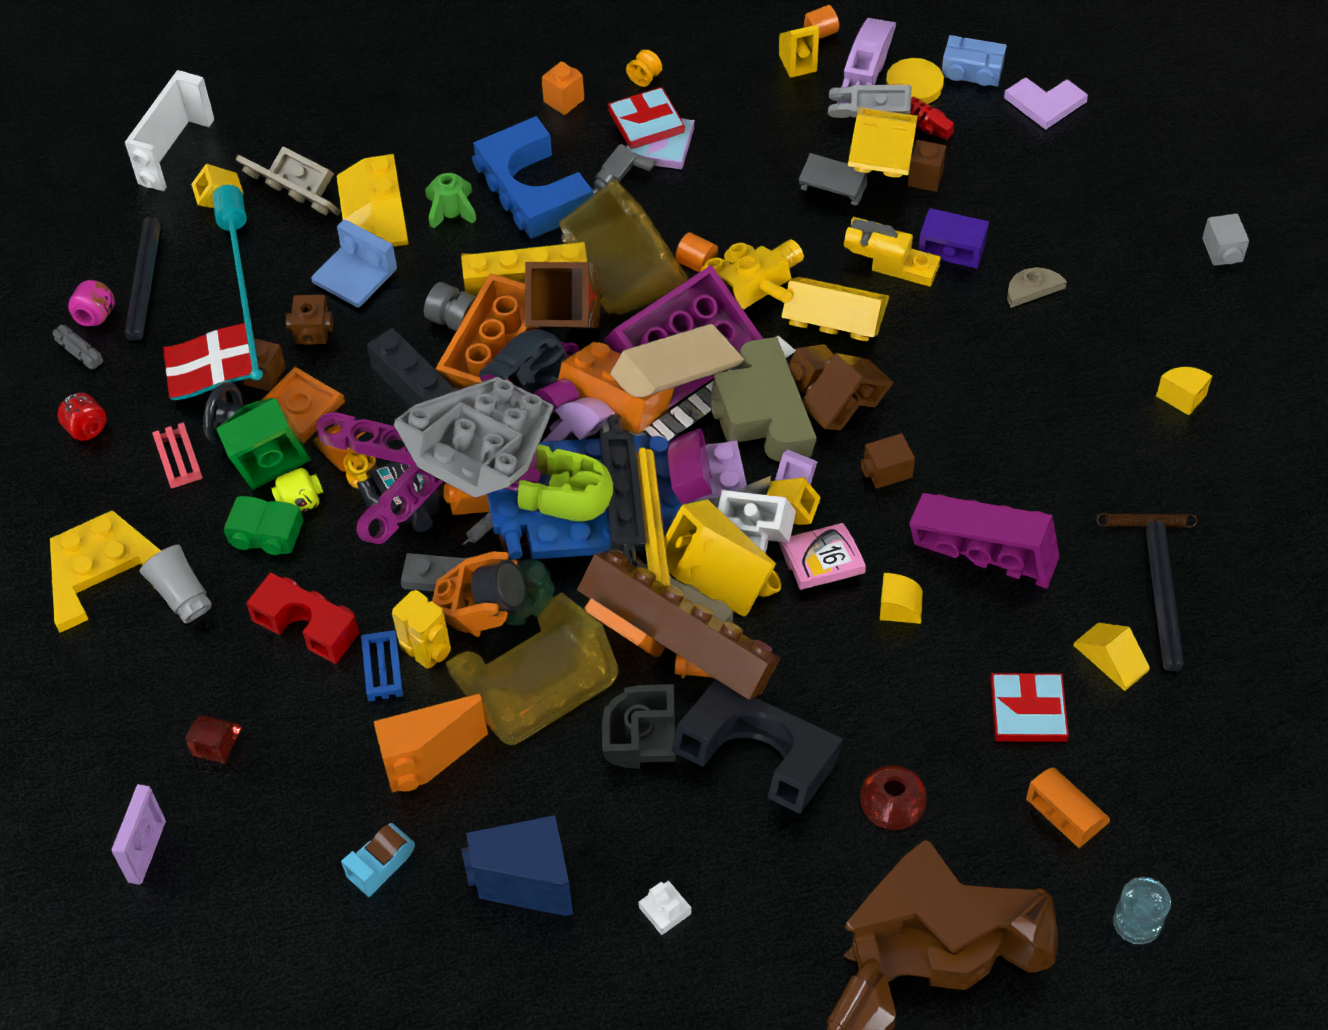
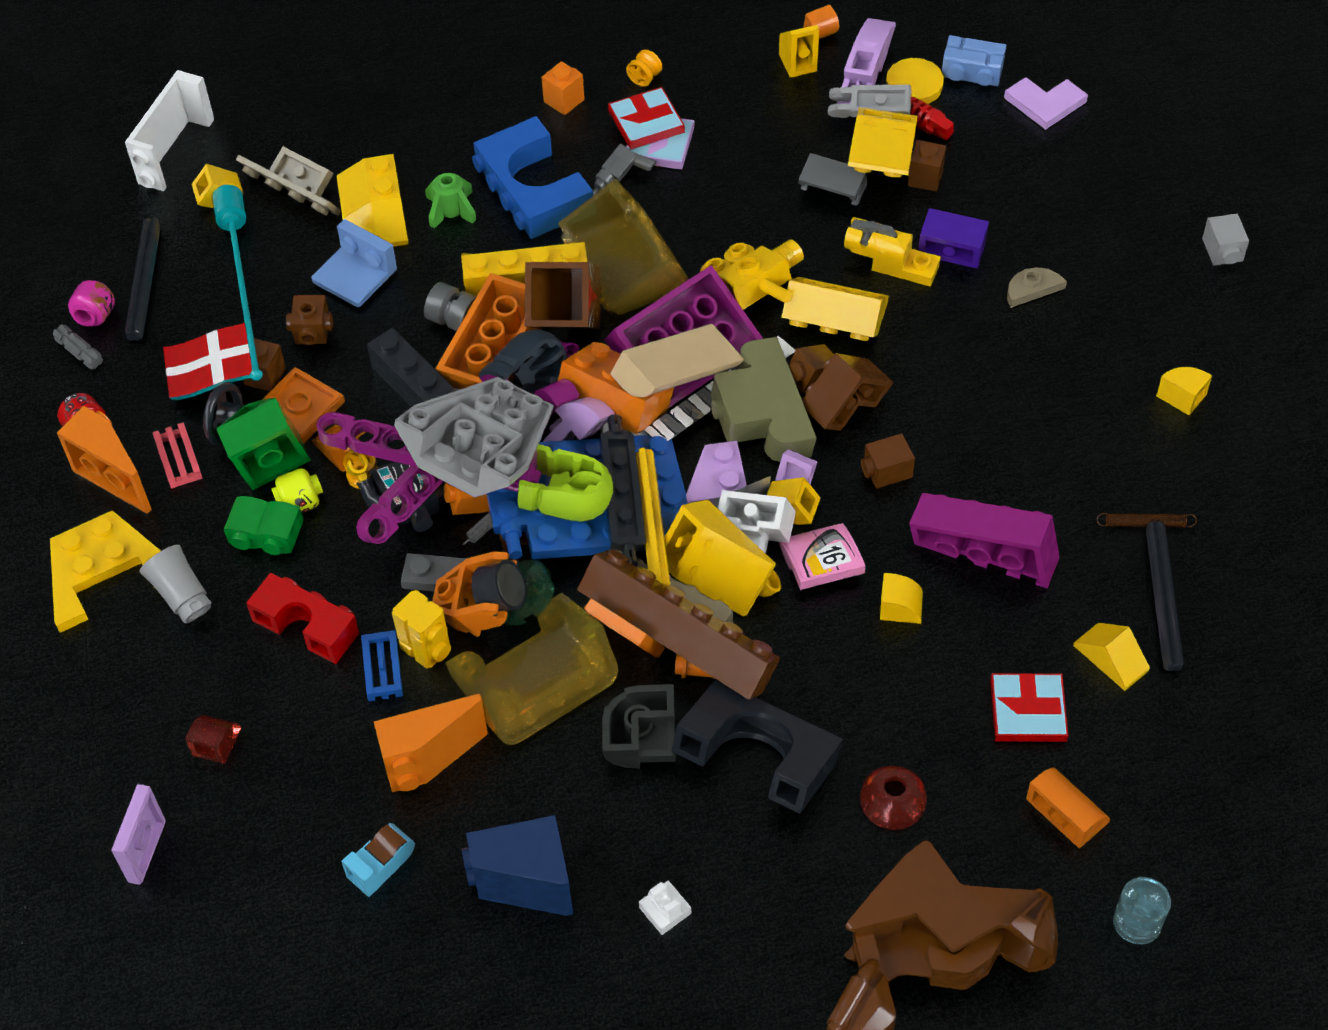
magenta slope [668,428,713,504] -> none
orange brick [676,232,718,273] -> none
none -> orange slope [57,406,152,514]

